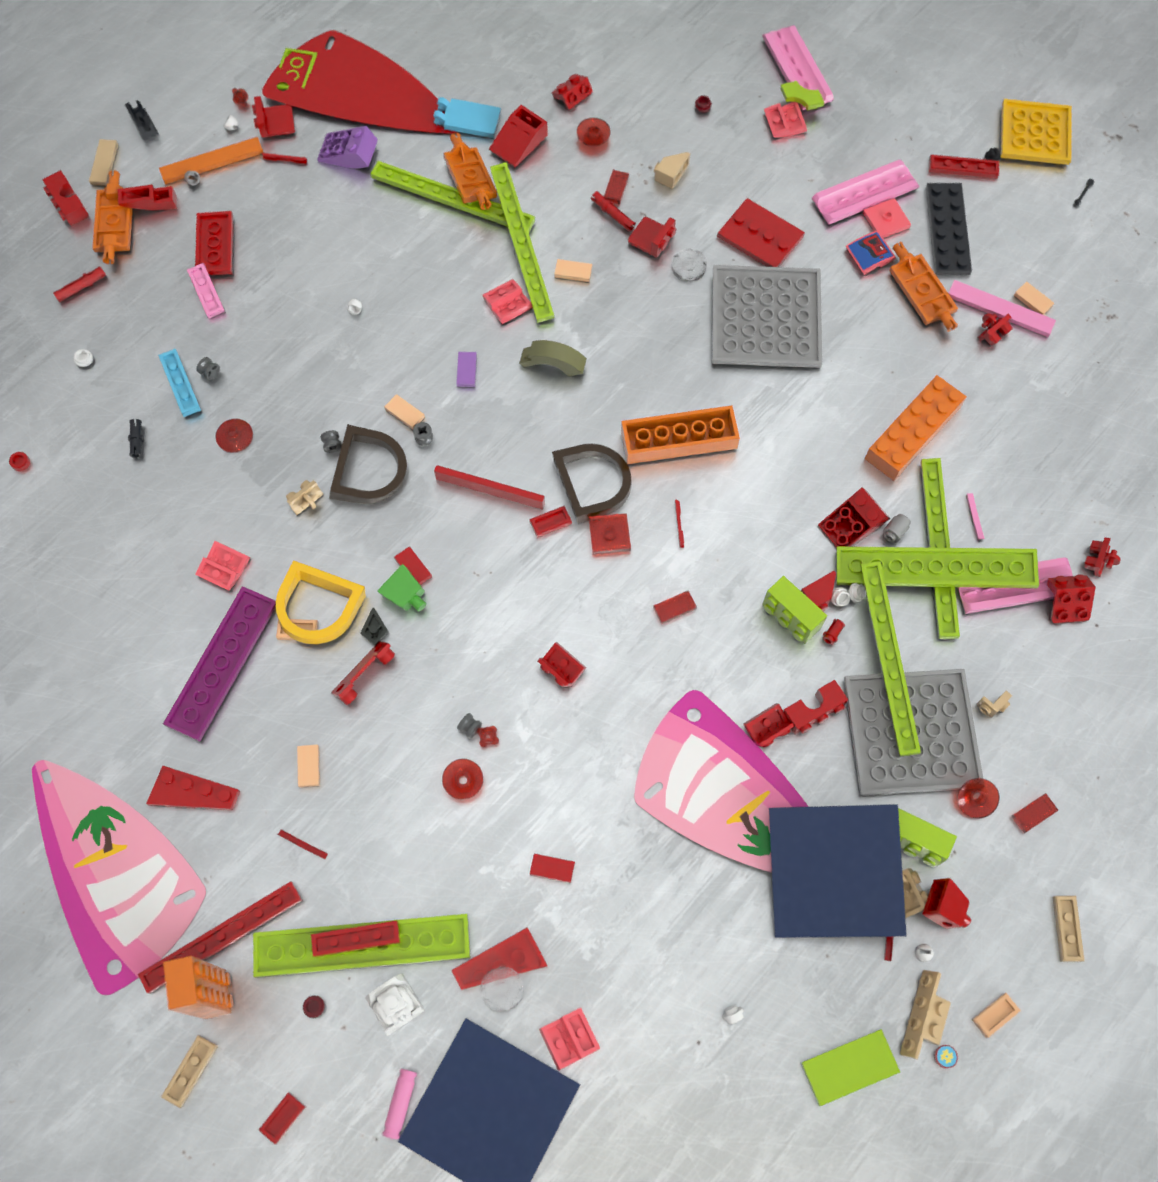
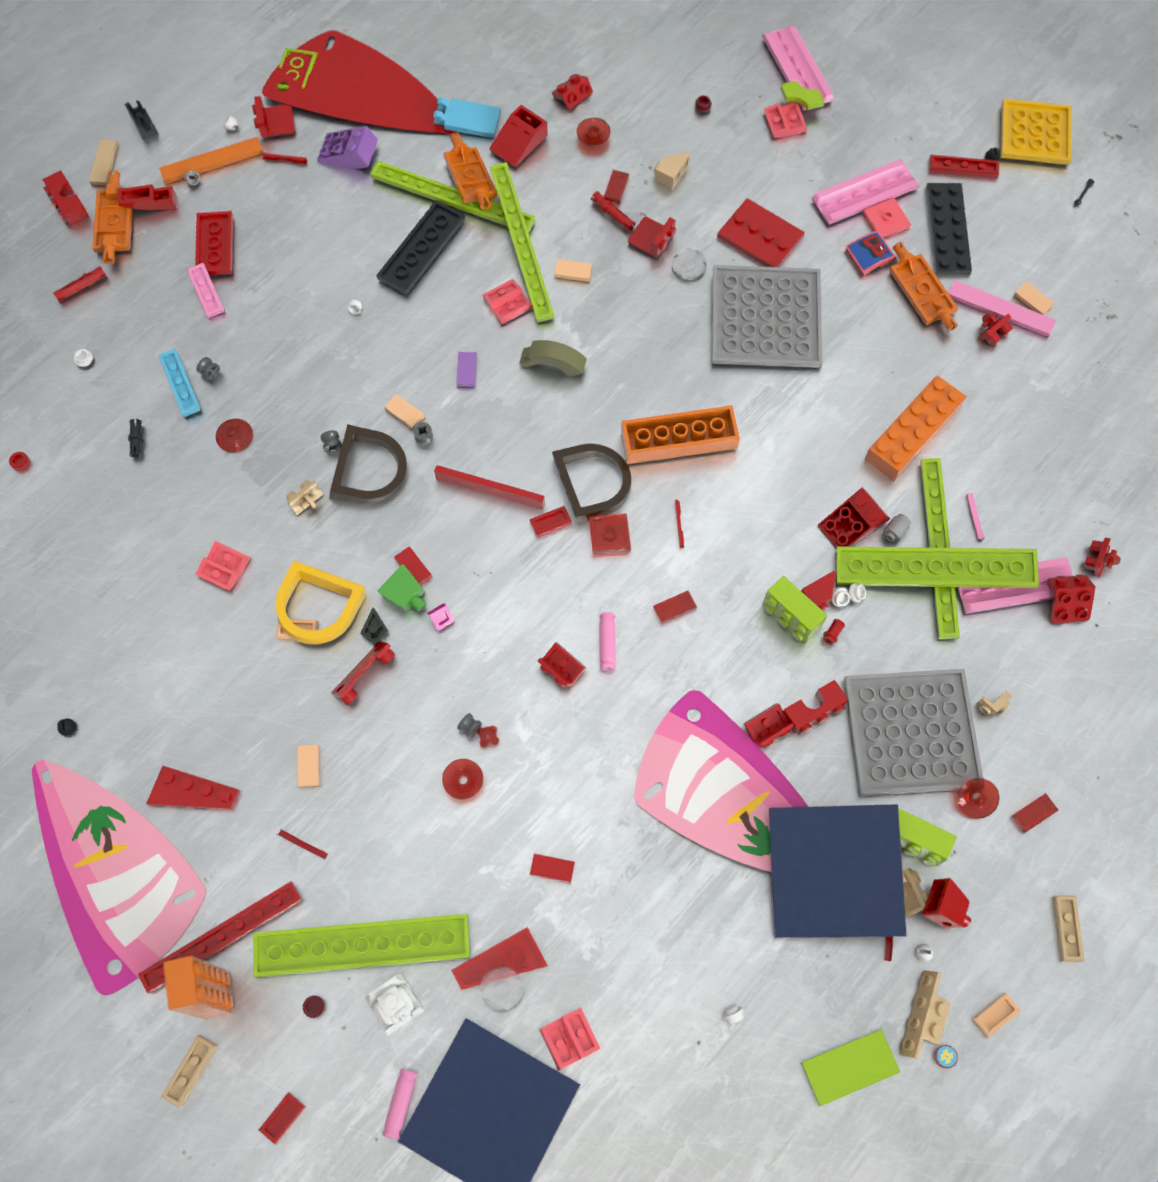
magenta plate [163,586,276,742] -> none
clear red plate [232,88,249,107] -> none
red plate [311,920,400,957] -> none
lime plate [860,561,921,757] -> none
none -> black piece [57,718,76,736]
none -> black plate [376,200,465,295]
none -> plate [427,603,454,631]
none -> bright pink axle [599,612,616,671]

